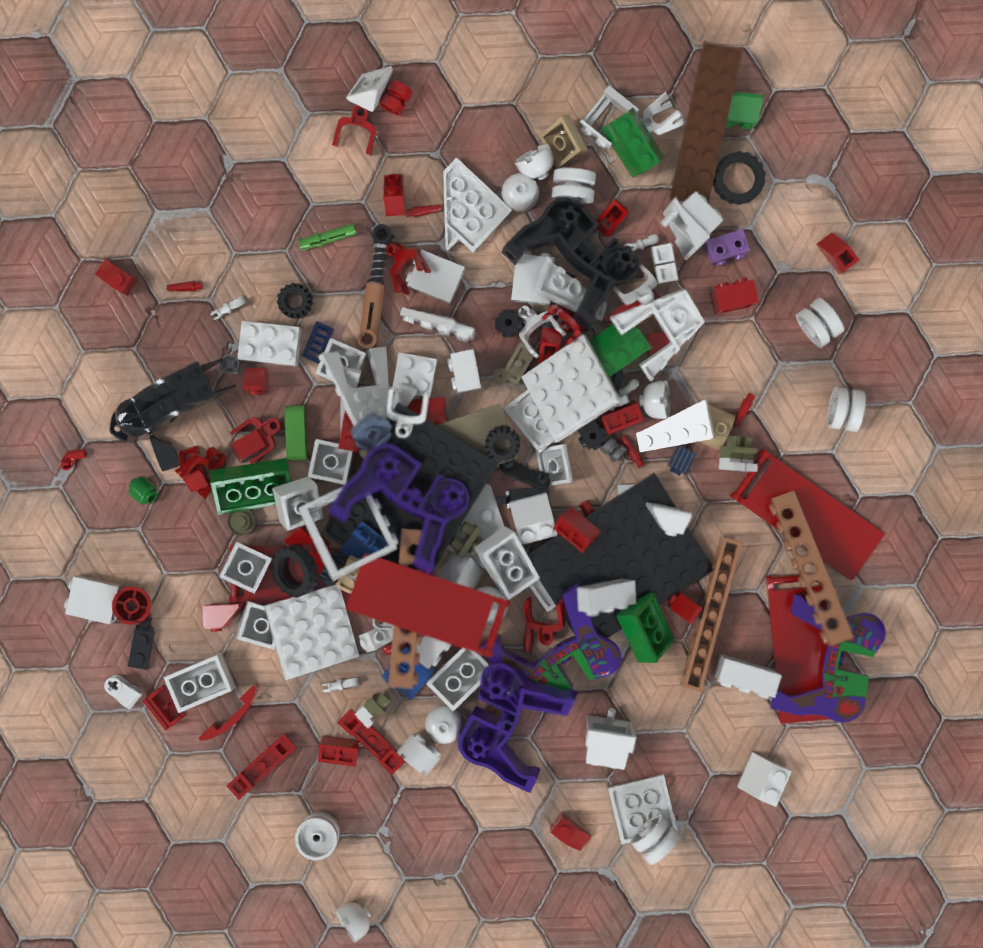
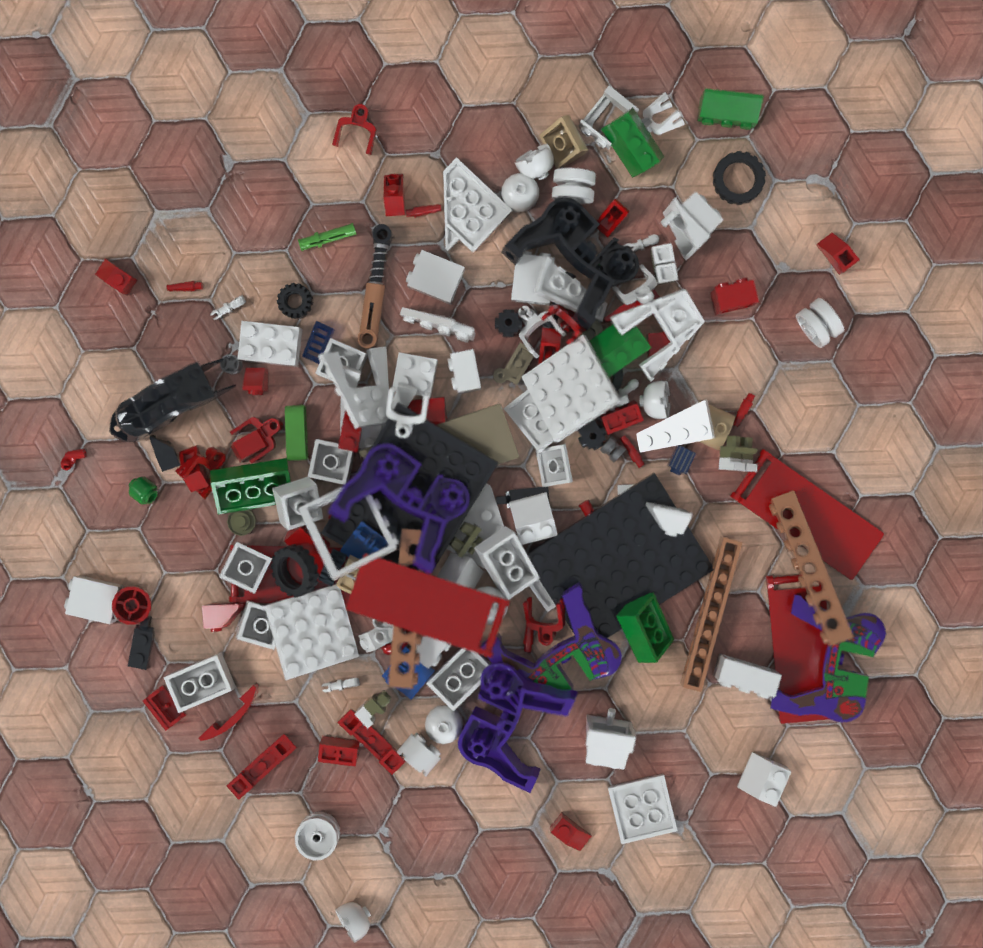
white piece [104,674,143,709] -> none
white slope [346,66,393,112] -> none
sand blue plate [351,413,392,450] -> none
red wheel [379,79,413,116] -> none
red piece [386,243,432,295] -> none
black tyre [485,425,520,463] -> none
black piece [499,459,550,490] -> none
red hinge [553,507,601,553] -> none
white brick [577,579,636,616] -> none
white wheel [630,814,680,865] -> none
red slope [668,592,702,624] -> none
reddish brown plate [670,41,743,203] -> none
medium lavender brick [704,229,750,267] -> none
white wheel [827,386,866,432] -> none

